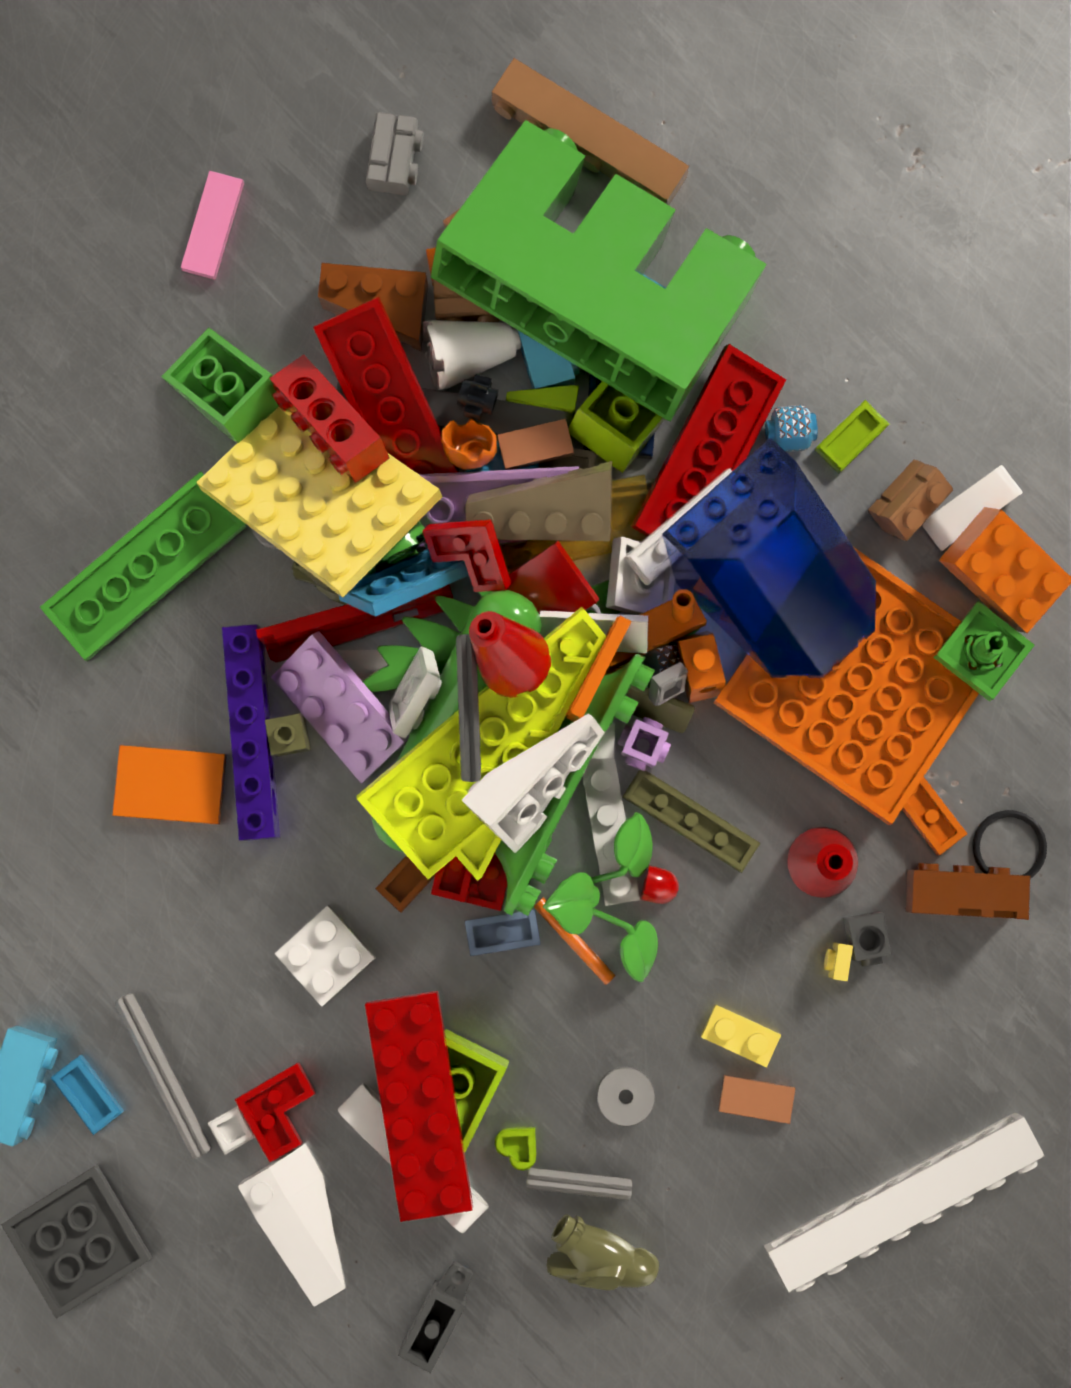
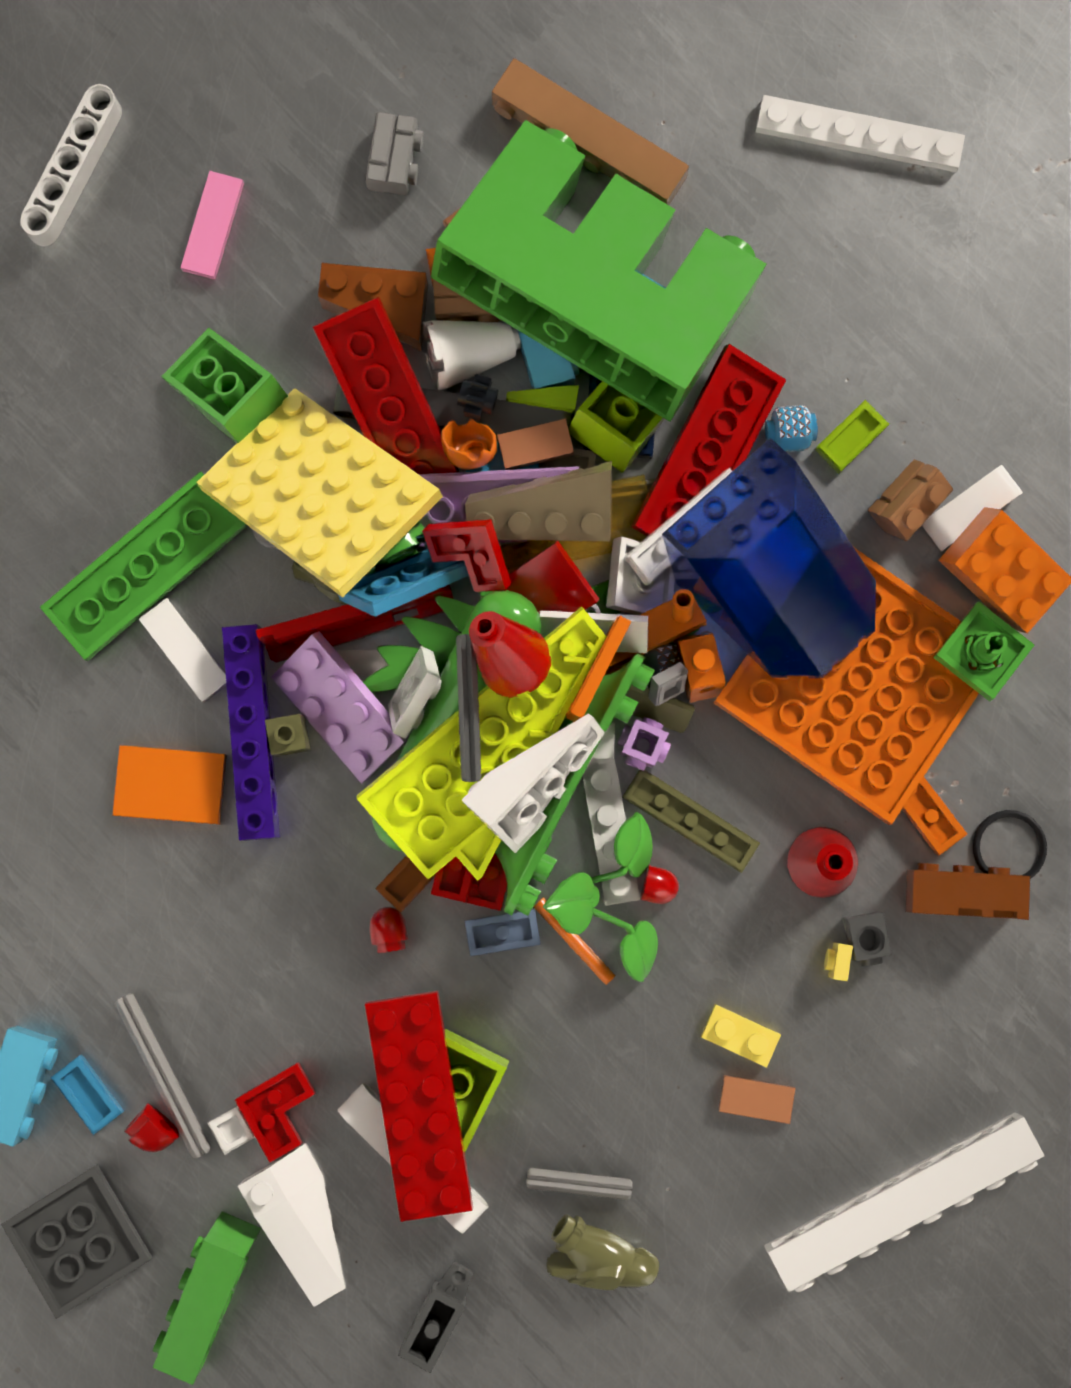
red brick [269,354,390,483] -> none
white plate [275,905,376,1006] -> none
lime tile [494,1126,536,1171] -> none
light grey piece [597,1067,655,1126] -> none
none -> white beam [20,84,122,246]
none -> red piece [124,1103,179,1152]
none -> white tile [139,598,226,703]
none -> bright green wedge [153,1211,261,1385]
none -> red piece [370,907,408,953]
none -> white plate [756,95,965,172]

